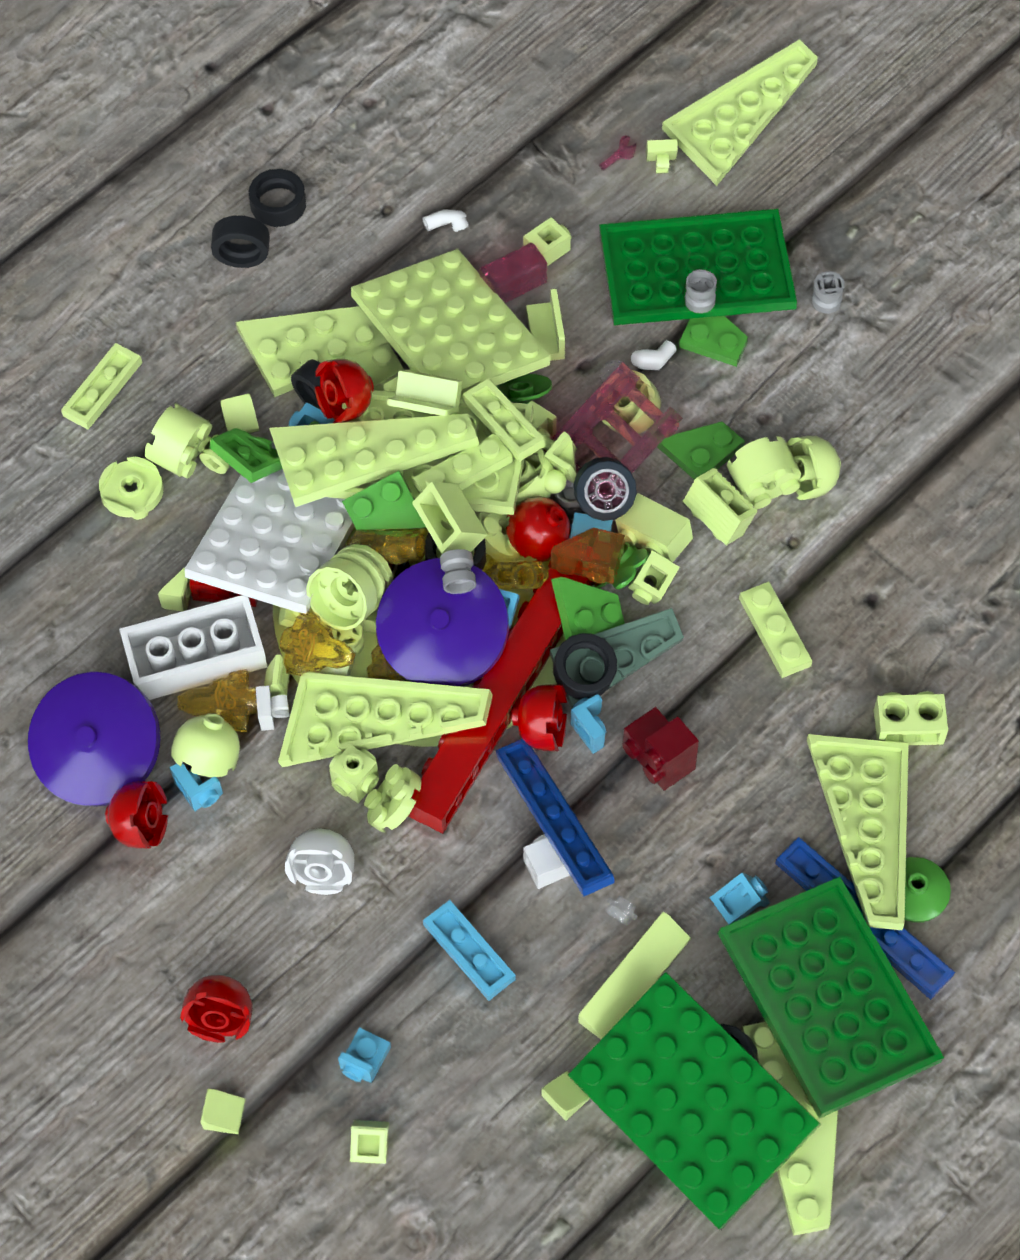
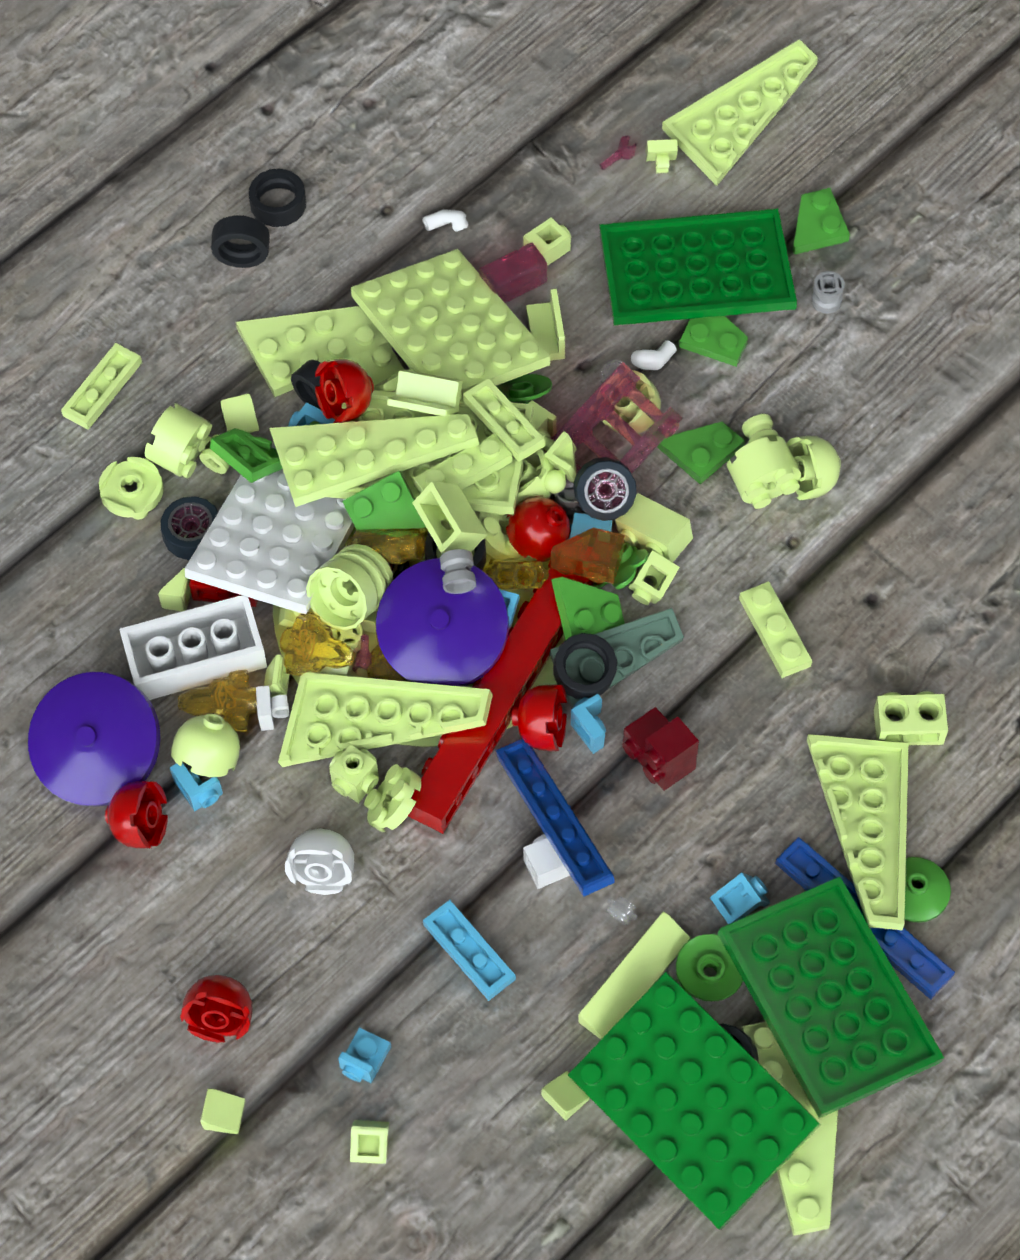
yellowish green brick [683,468,757,546] -> none
light grey wheel [685,270,717,313] -> none
none -> wheel [160,496,218,560]
none -> clear pink hand [352,634,376,675]
none -> bright green dish [676,934,743,1002]
none -> yellowish green wheel [742,414,779,443]
none -> bright green wing [793,188,850,255]

